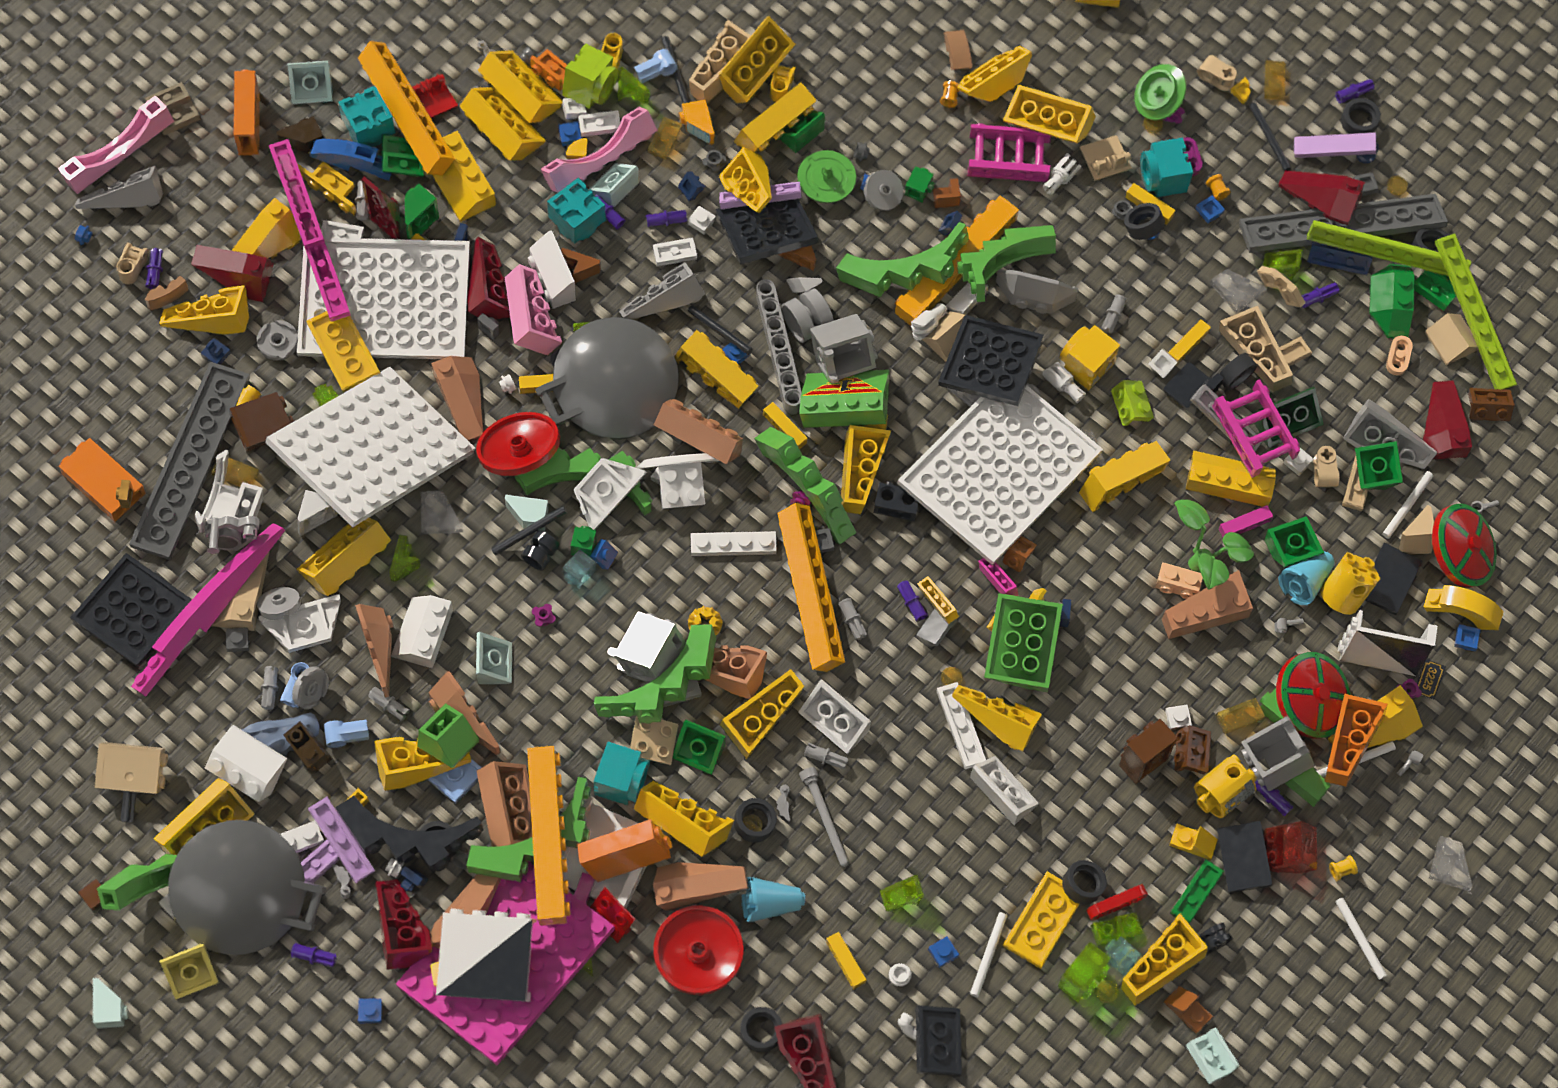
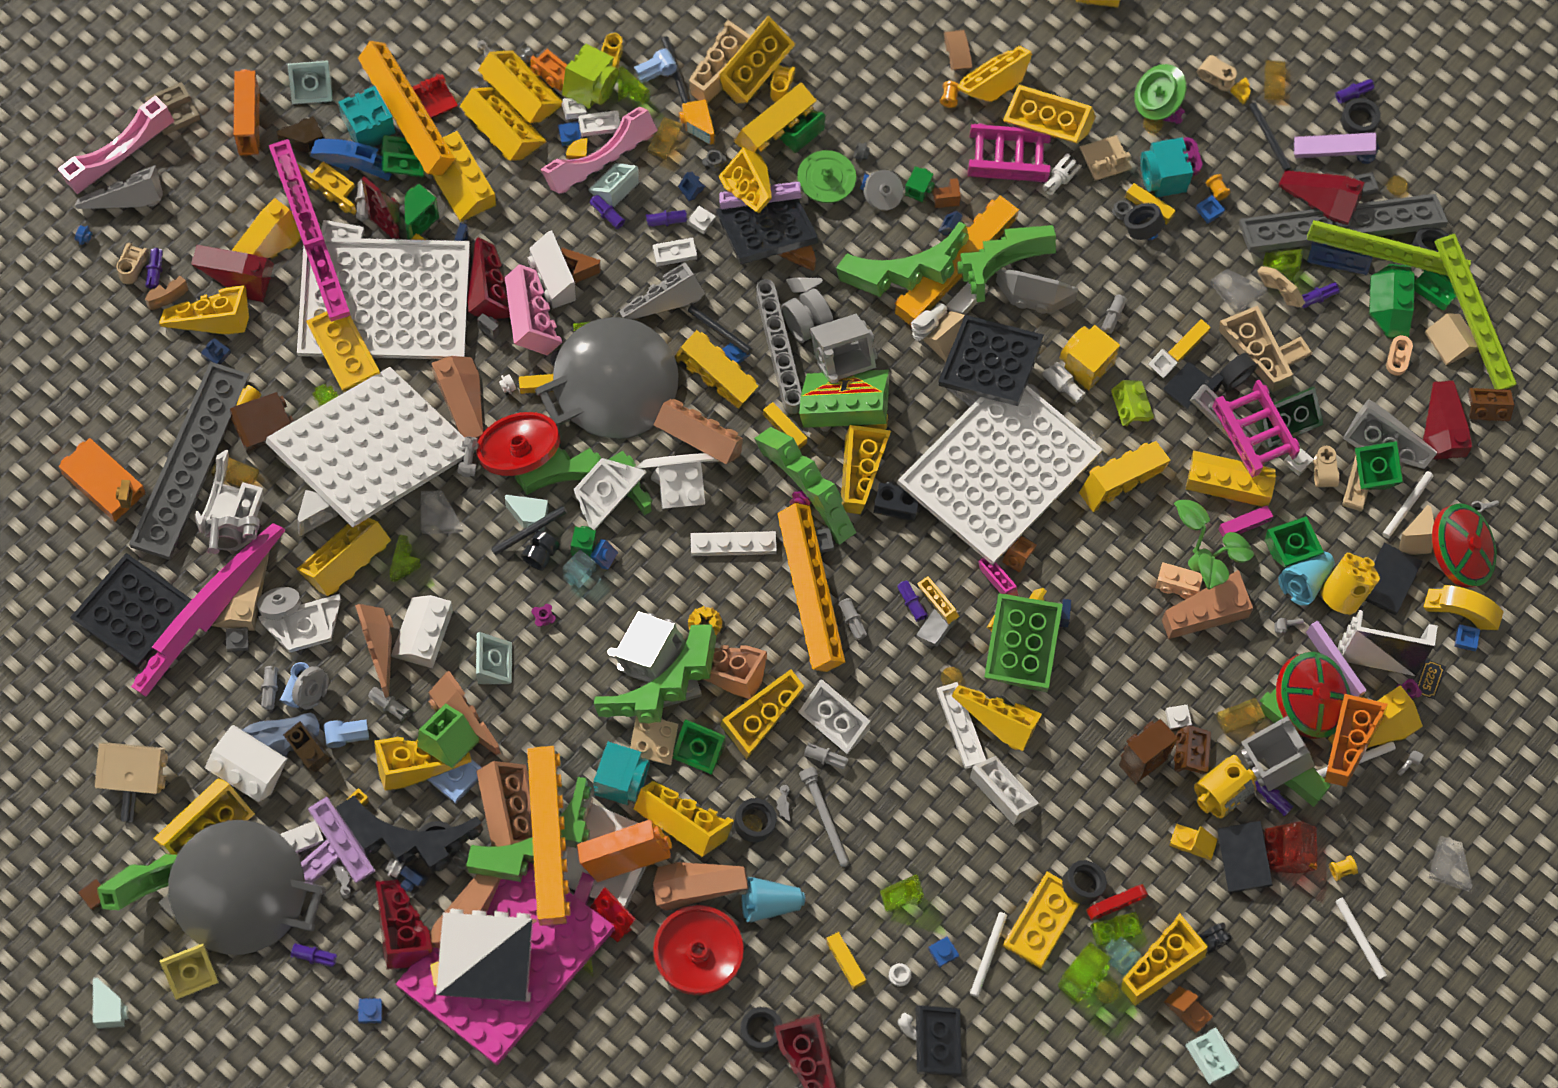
light grey plate [257,320,298,361] -> none
teal piece [547,178,606,244] -> none
green tile [1170,859,1224,924] -> none
none -> light grey bar [457,437,479,478]
none -> lavender tile [1306,621,1366,697]

